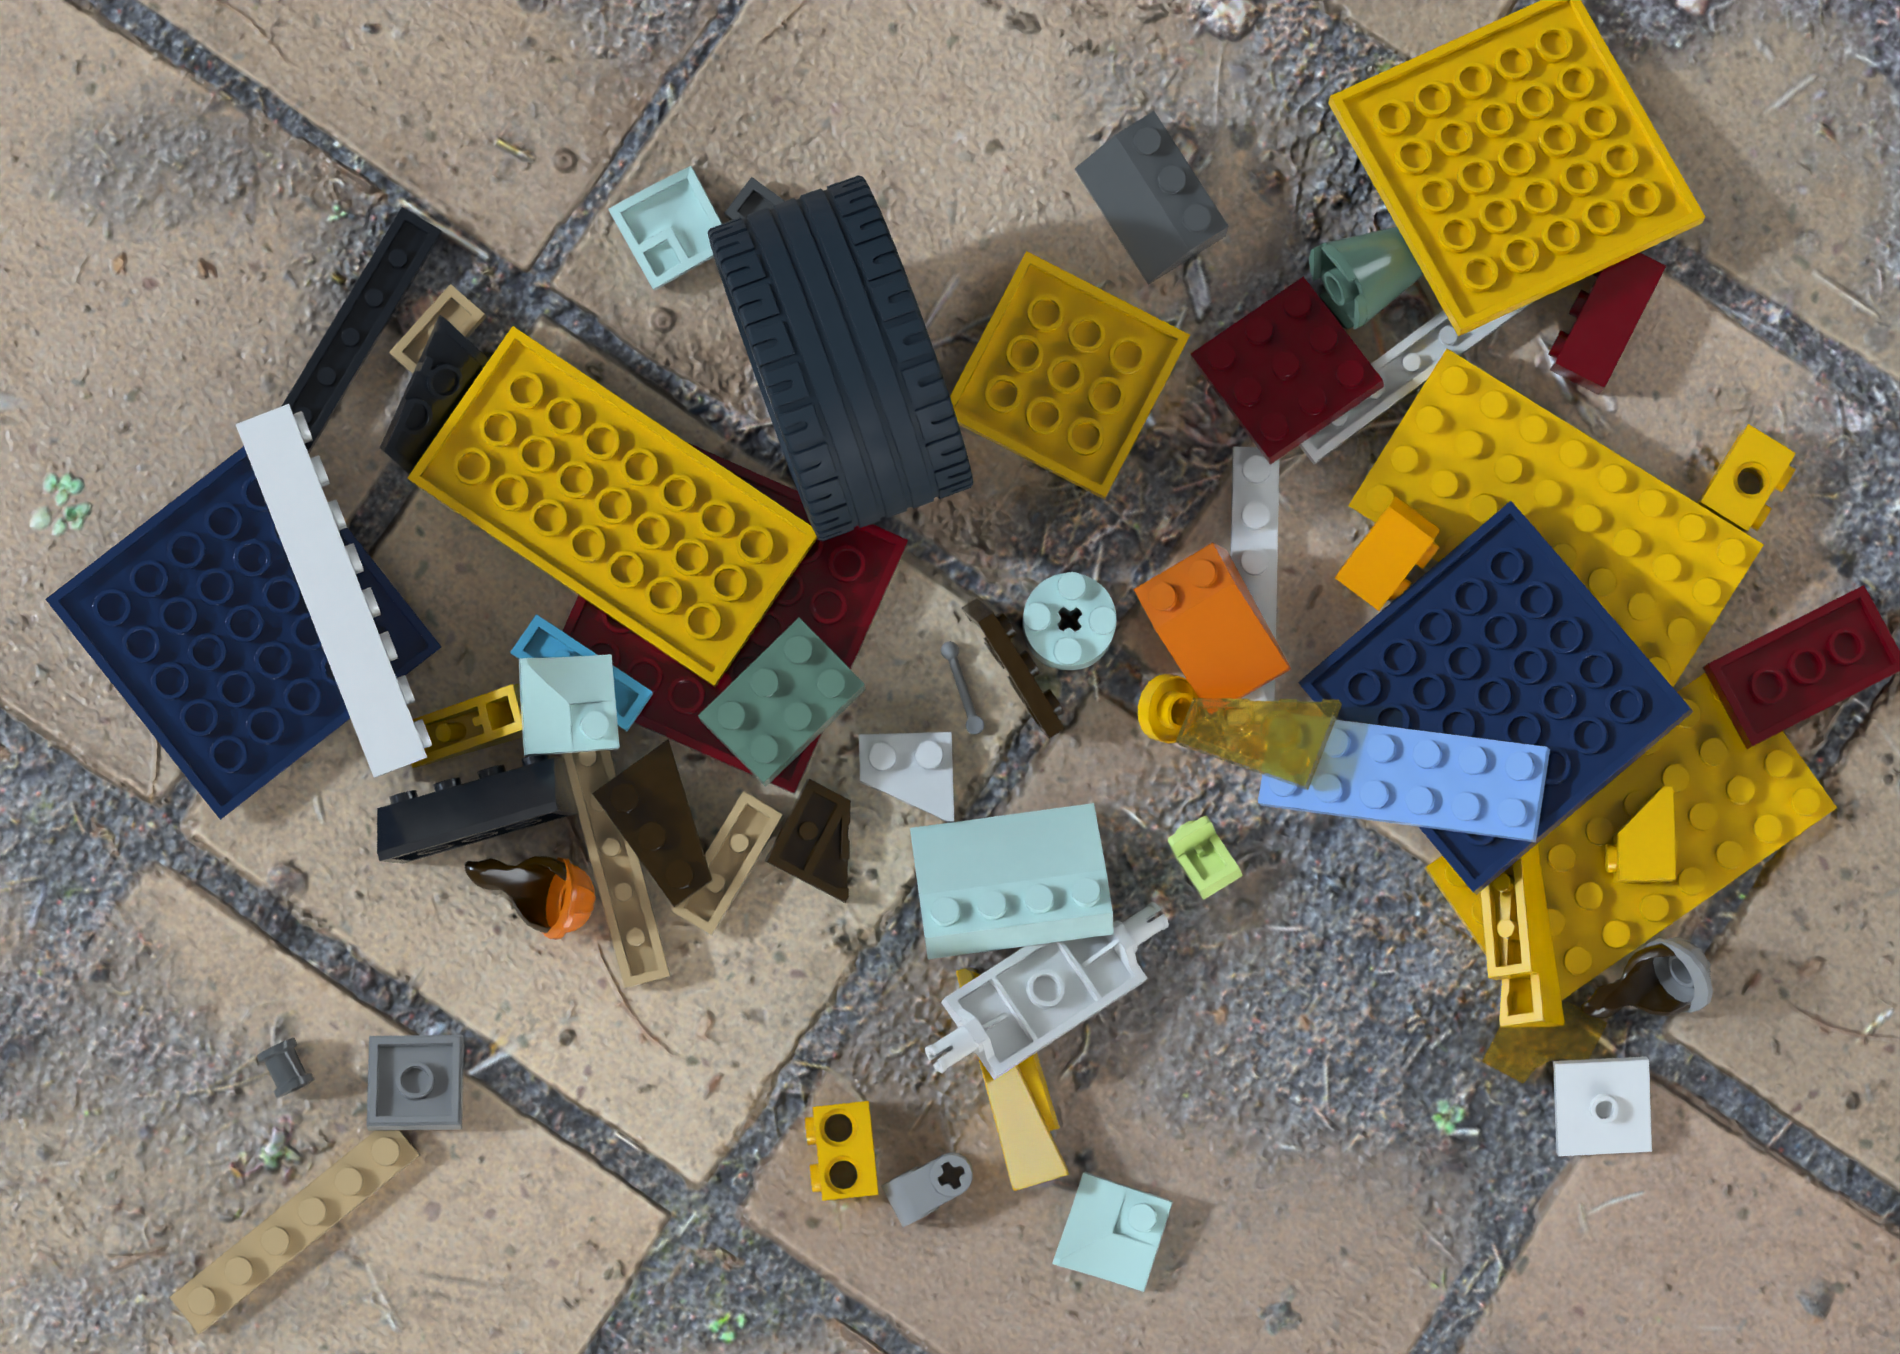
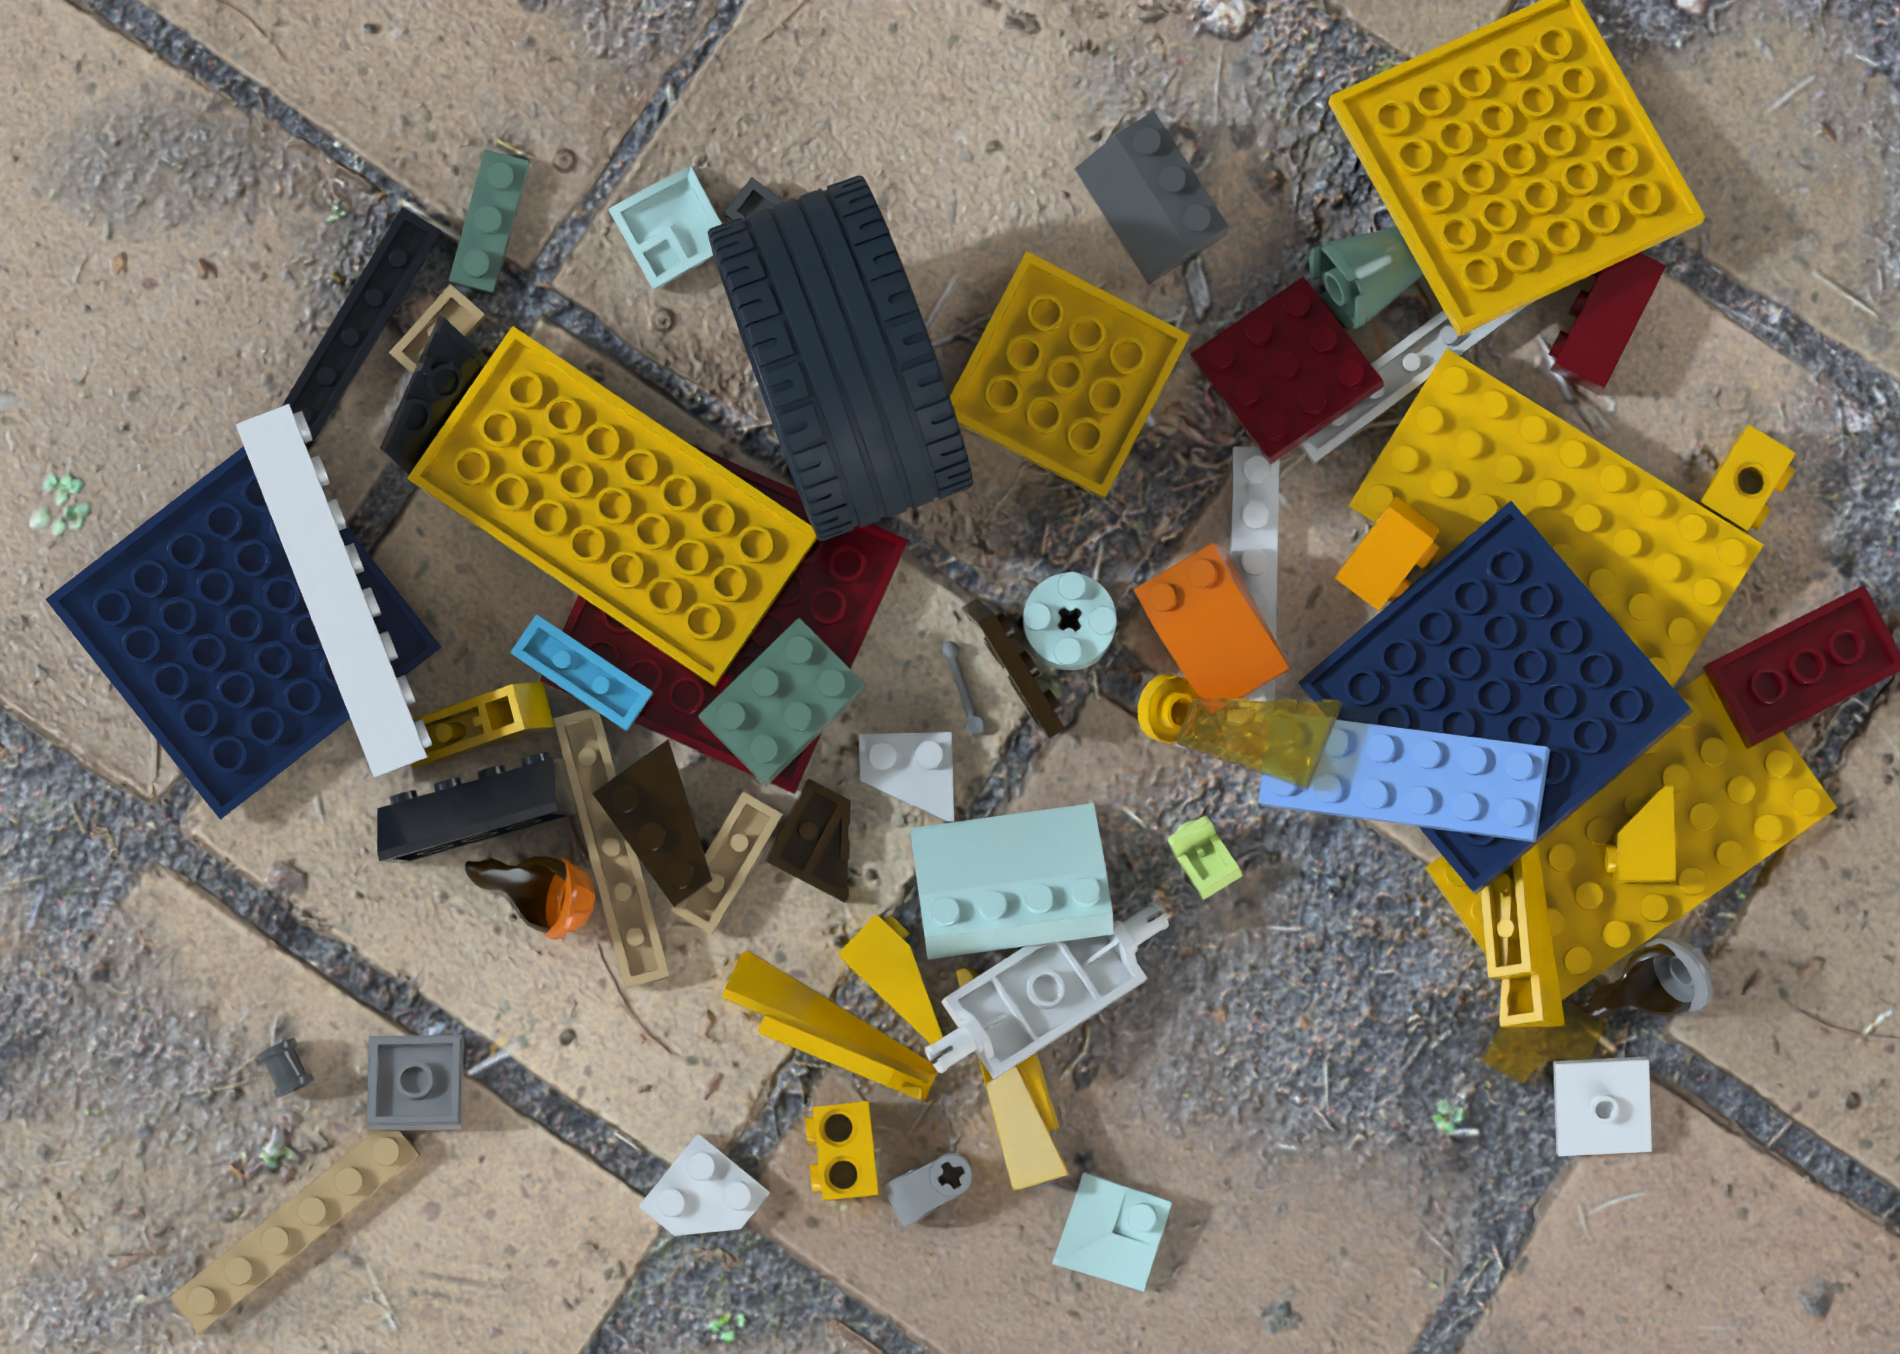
light aqua plate [519,654,620,756] -> none
none -> sand green plate [449,149,531,296]
none -> white plate [639,1133,771,1236]
none -> yellow wedge [721,951,937,1102]
none -> yellow slope [837,914,943,1045]

